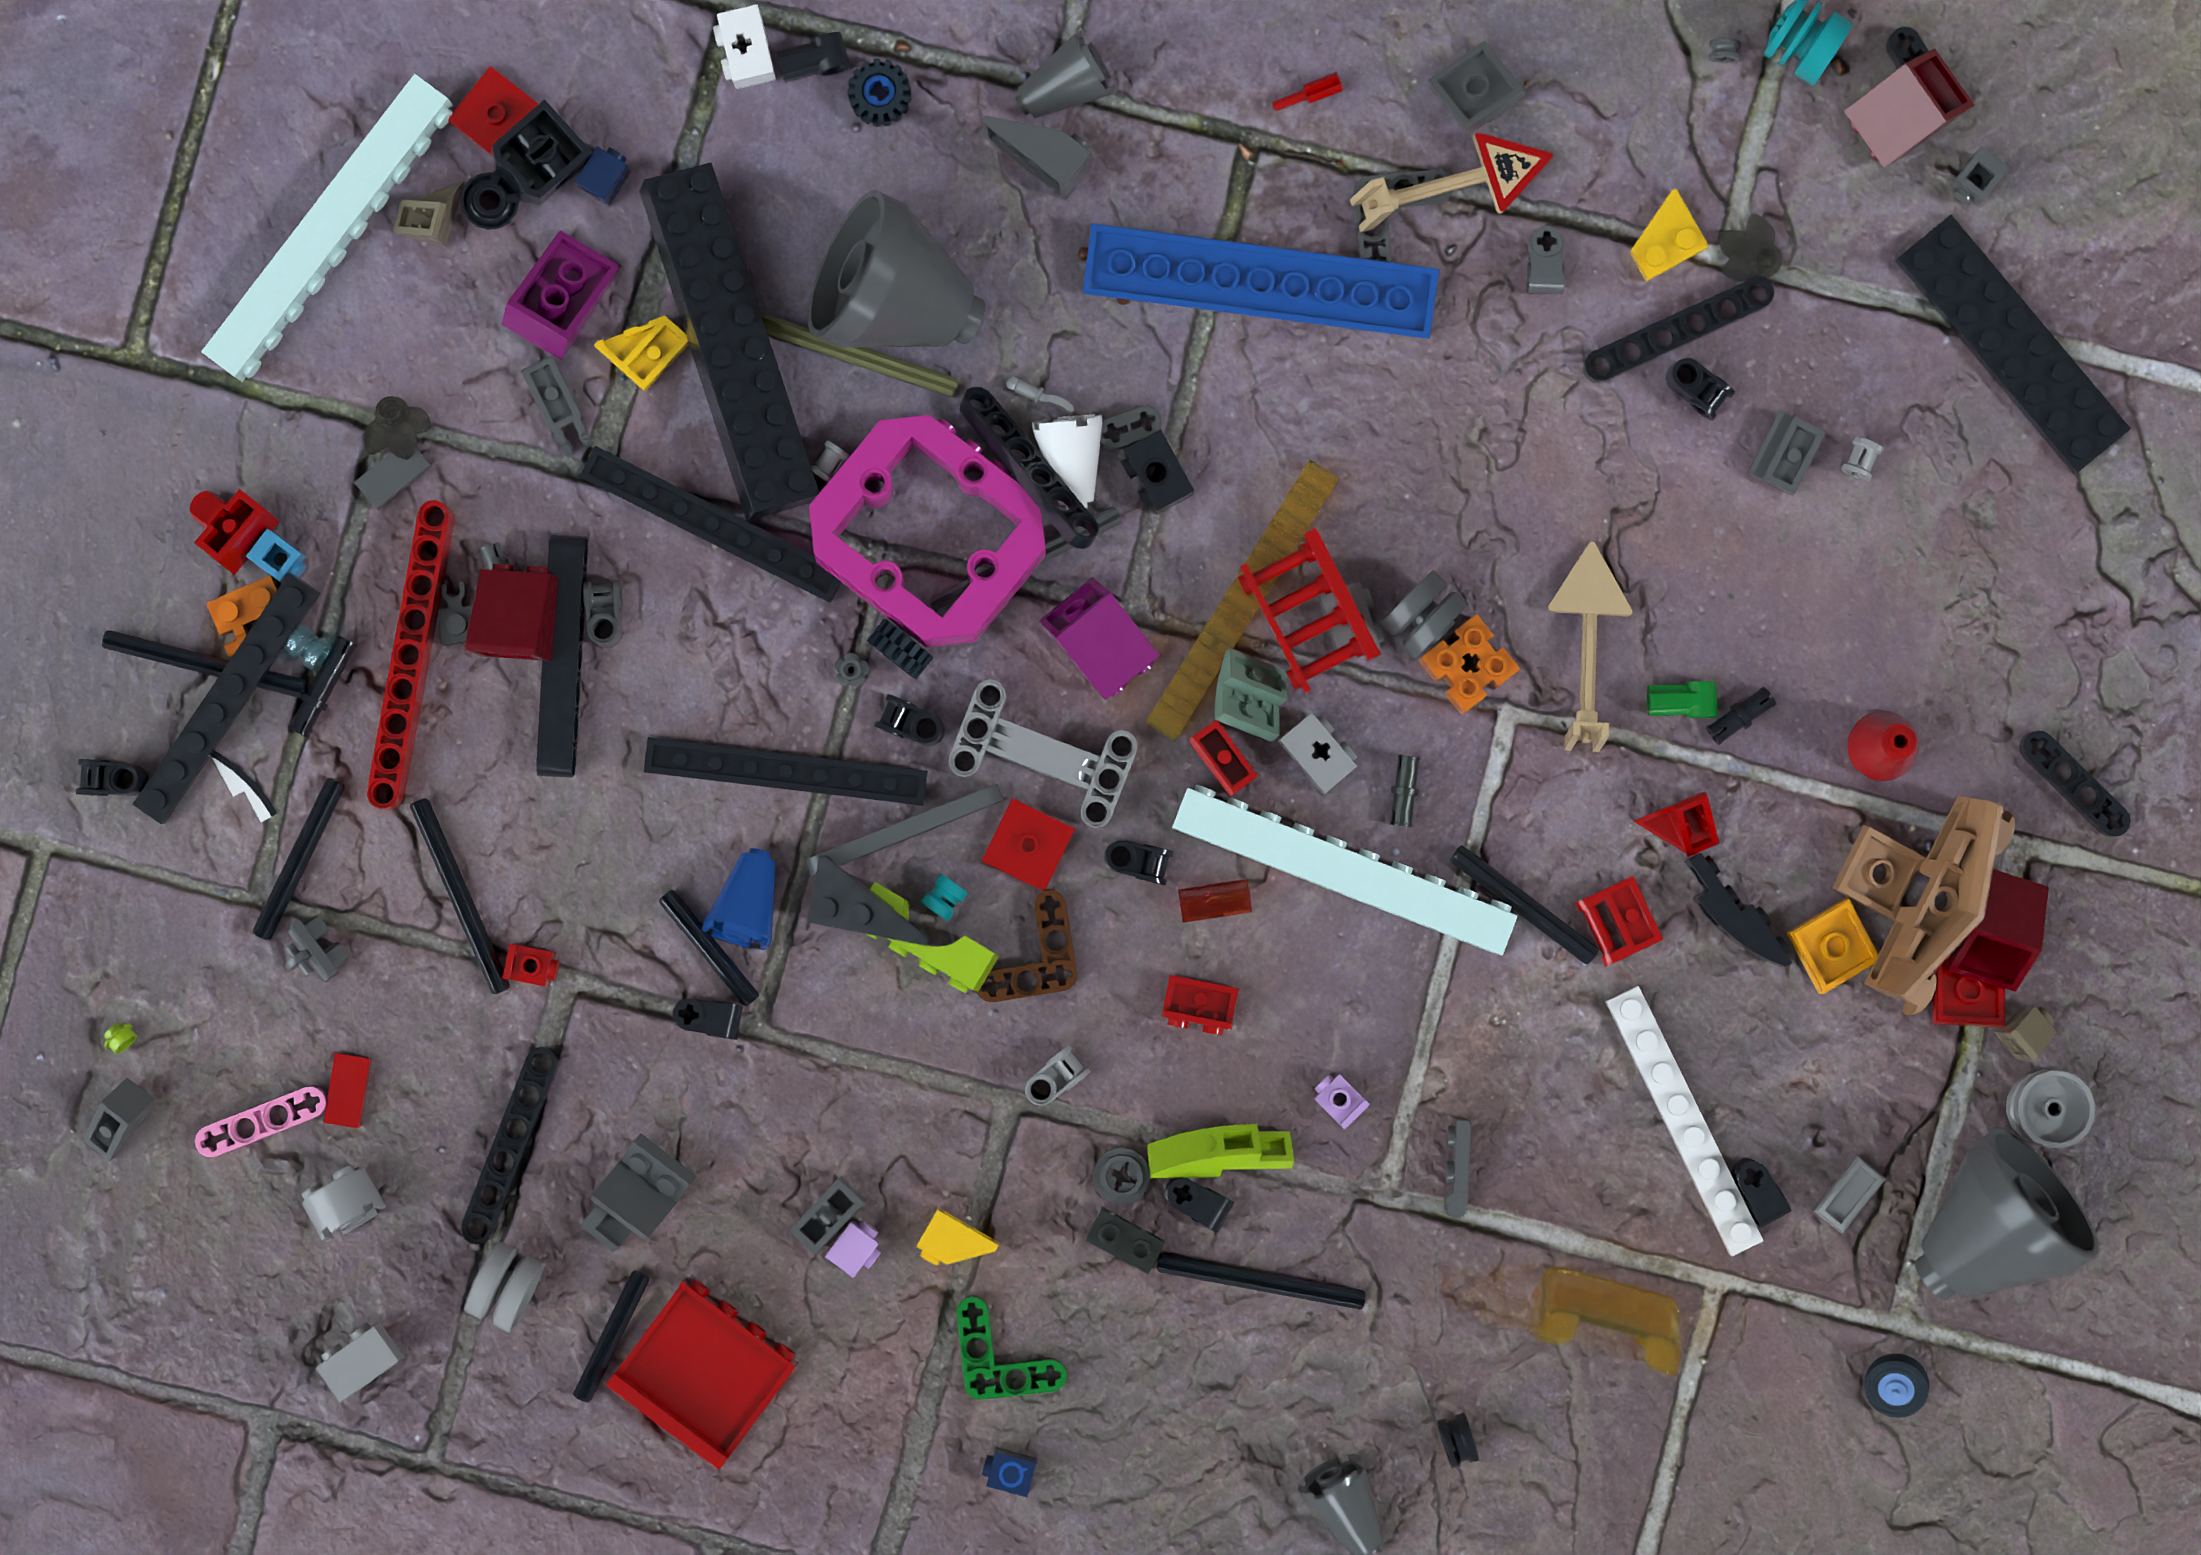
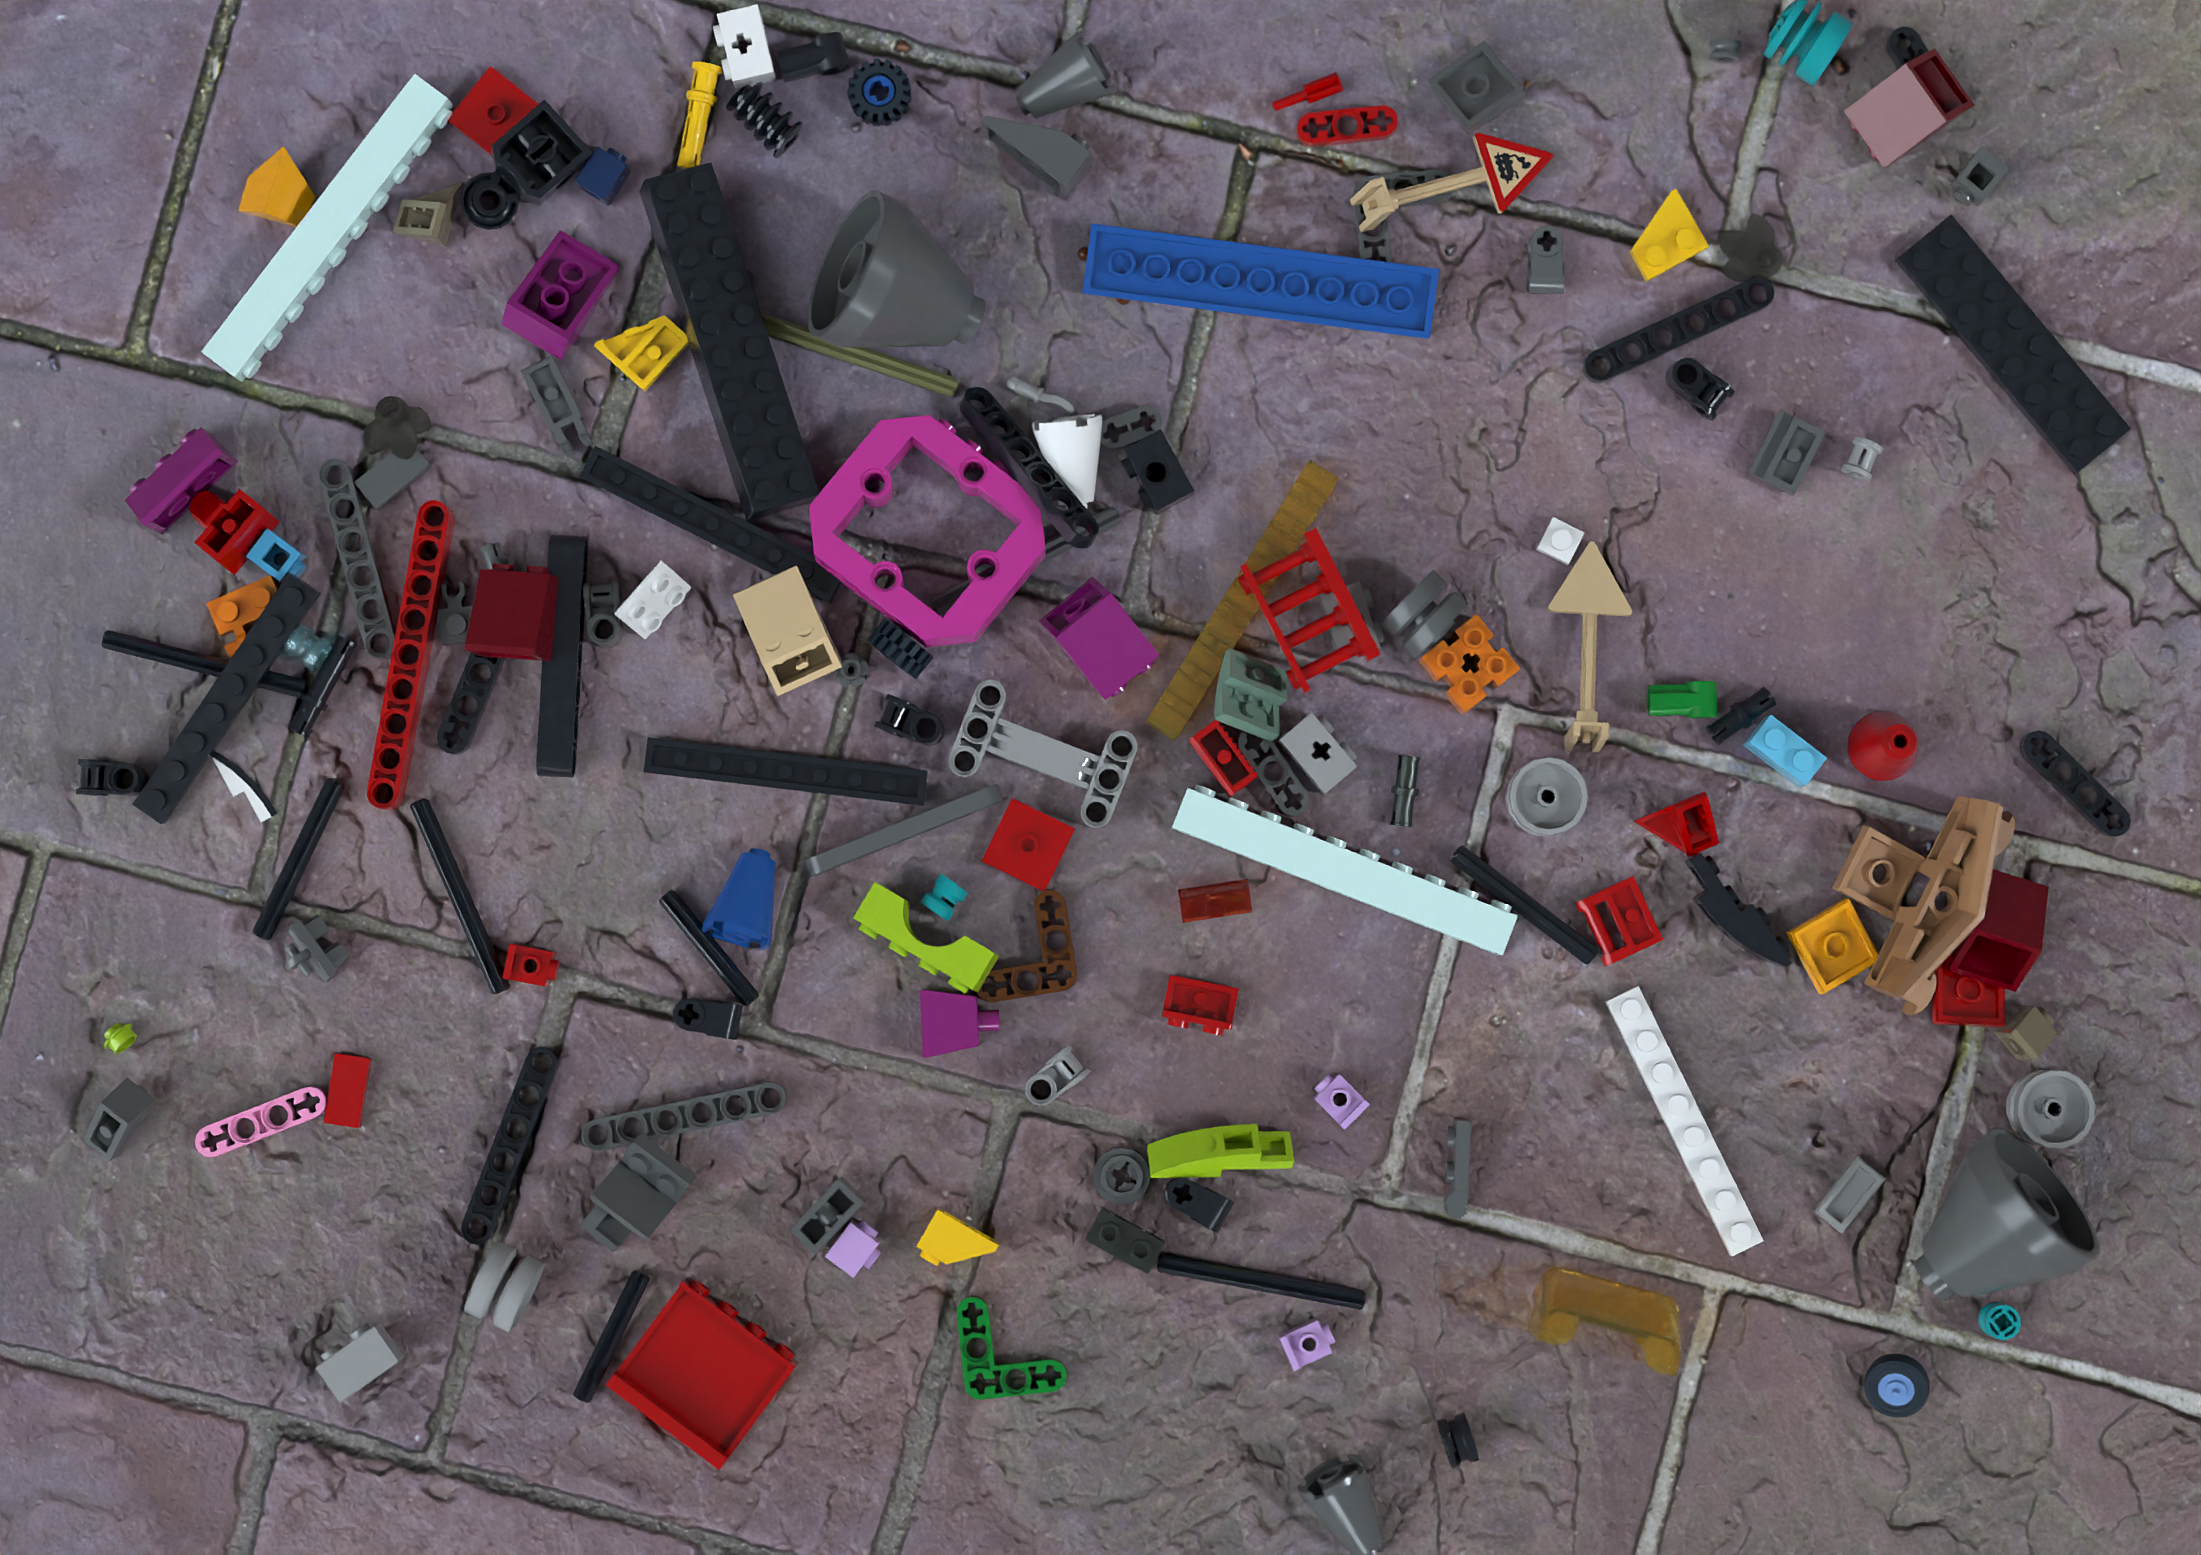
light grey brick [301,1165,386,1242] -> none
black wing [807,855,931,946] -> none
light grey bush [810,440,850,484] -> none
dark blue brick [982,1447,1037,1497] -> none
black piece [1104,841,1174,886] -> none
black piece [1732,1158,1792,1229] -> none
none -> magenta slope [125,427,238,534]
none -> light orange slope [238,146,316,227]
none -> dark grey beam [319,459,396,660]
none -> black beam [437,653,506,755]
none -> dark grey beam [582,1082,787,1151]
none -> white hinge [614,561,691,639]
none -> yellow pin [677,61,723,169]
none -> black piece [726,81,803,158]
none -> tan slope [733,565,842,696]
none -> magenta torso [920,990,1000,1058]
none -> dark grey beam [1238,731,1310,817]
none -> lavender brick [1278,1318,1335,1371]
none -> red beam [1296,105,1398,147]
none -> light grey wheel [1505,757,1588,837]
none -> white plate [1536,517,1584,565]
none -> medium azure brick [1743,715,1827,788]
none -> teal wheel [1978,1302,2021,1340]

